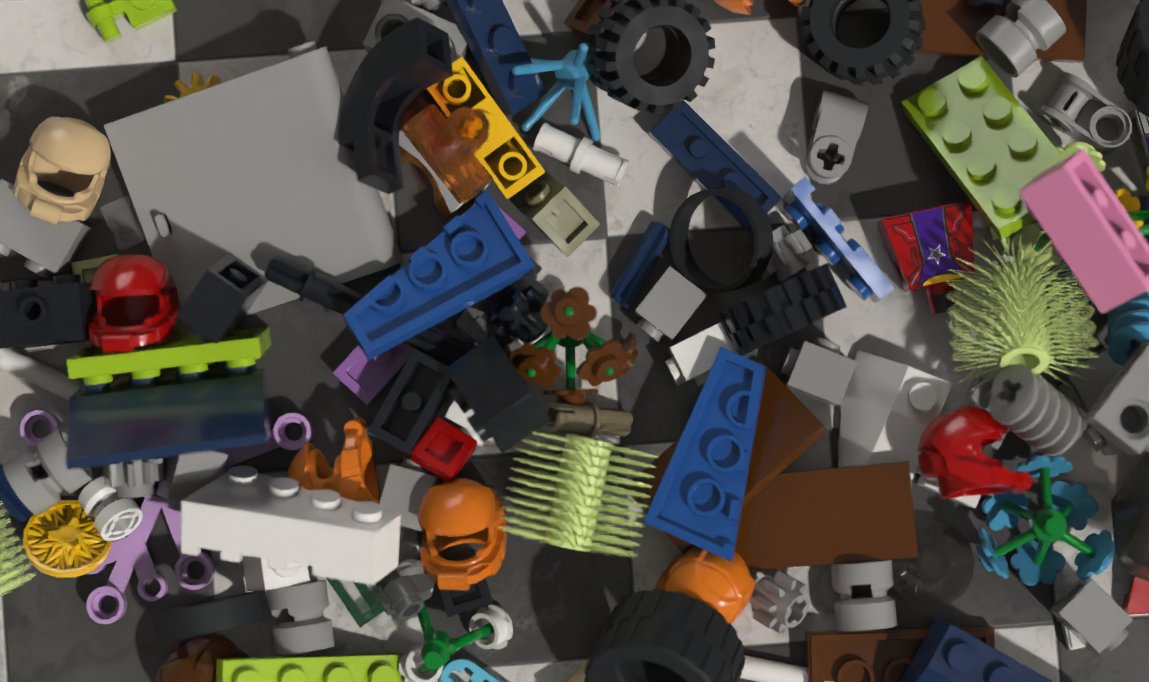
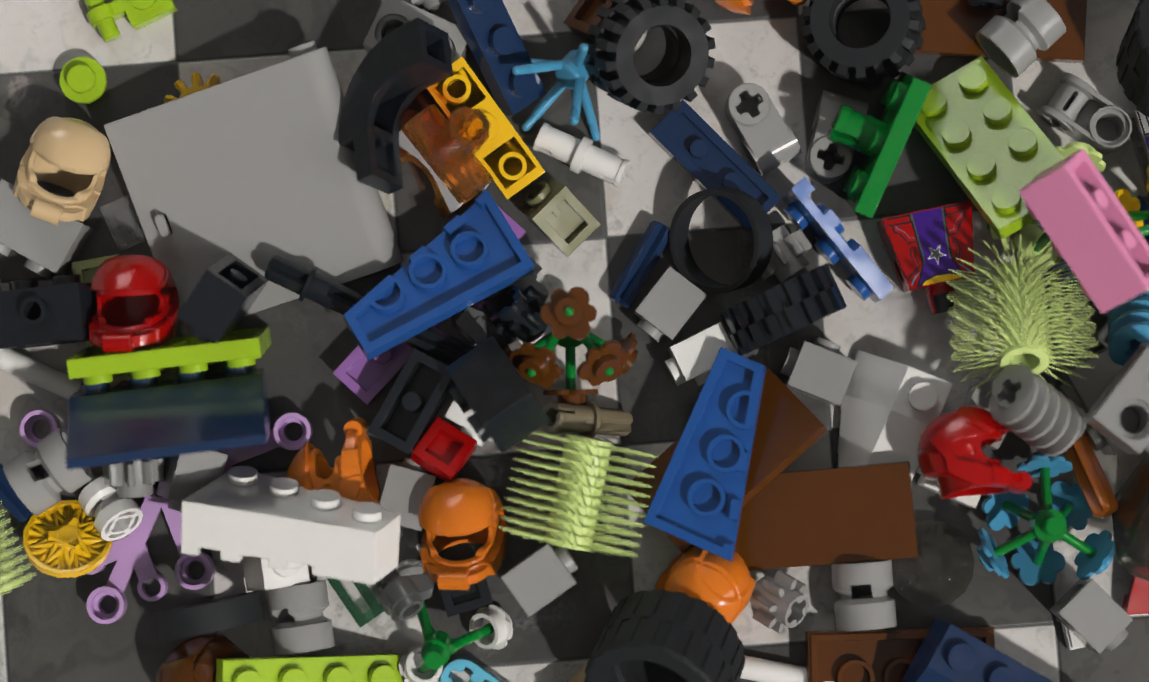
none -> lime plate [59,57,107,104]
none -> light grey brick [501,542,579,617]
none -> light grey piece [725,83,802,177]
none -> green plate [827,71,932,218]
none -> orange axle [1064,434,1119,519]

